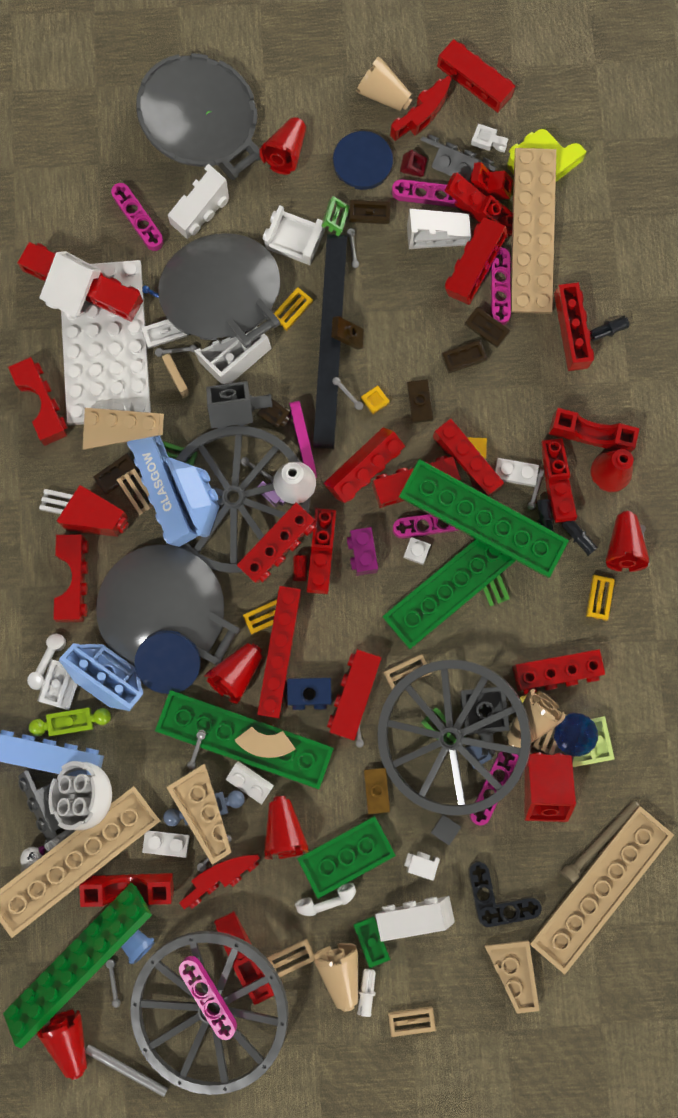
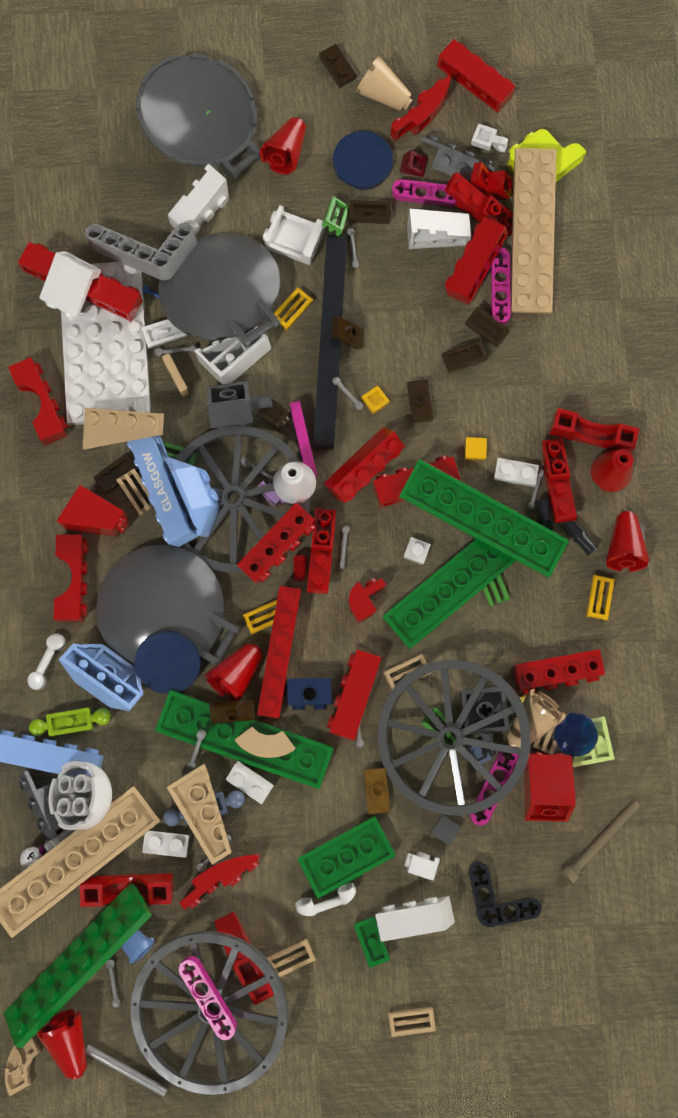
white plate [37,659,77,710] -> none
white tile [39,489,73,514] -> none
dark pink beam [111,183,164,251] -> none
red cone [264,796,309,859] -> none
tan cone [314,943,358,1012] -> none
magenta brick [347,527,378,576] -> none
white axle [357,968,376,1017] -> none
dark pink beam [392,514,460,539] -> none
red arch [432,419,504,497] -> none
tan wing [485,940,540,1013] -> none
tan plate [529,806,674,975] -> none
red brick [554,282,594,371] -> none
black axle [590,316,629,341] -> none
none -> tan tile [5,1036,42,1097]
none -> light grey beam [85,223,197,280]
none -> dark brown plate [209,699,255,723]
none -> dark brown plate [319,44,357,88]
none -> light grey hinge [340,526,350,569]
none -> red brick [348,578,386,624]

